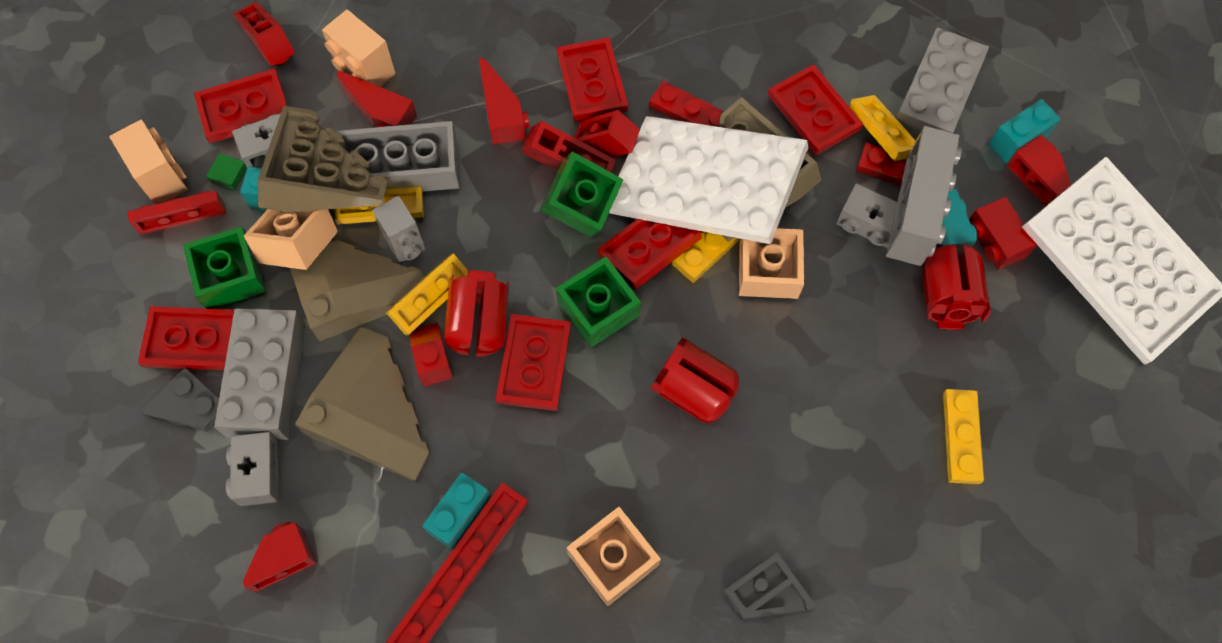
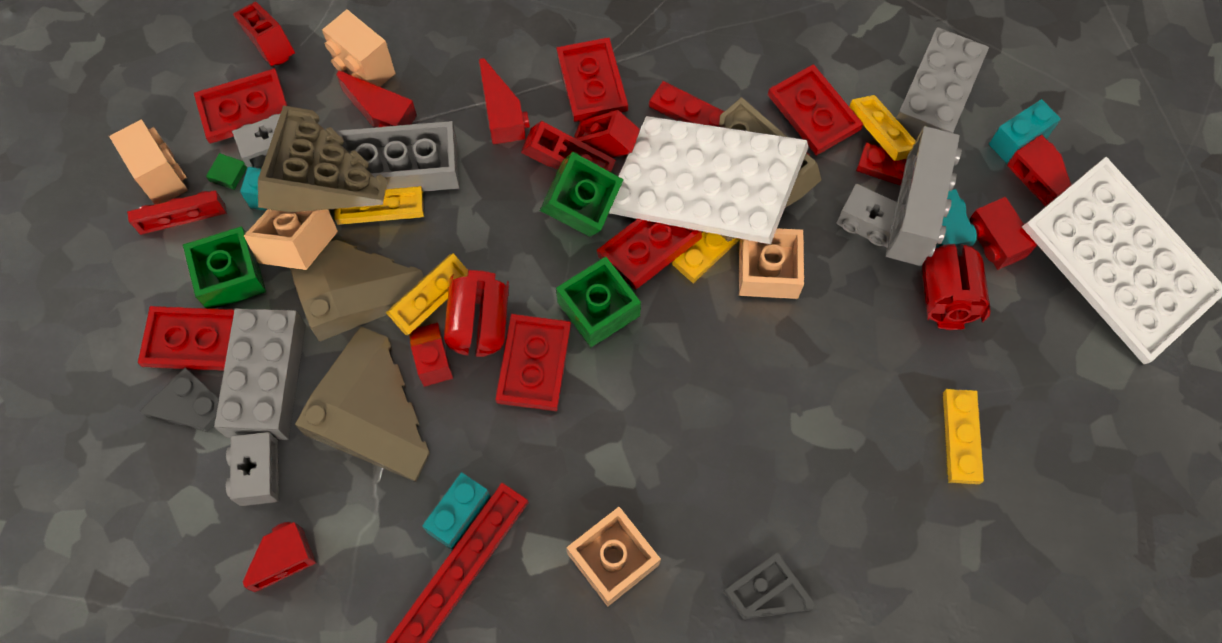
light grey brick [372,196,425,263] -> none
red cylinder [650,337,740,423] -> none

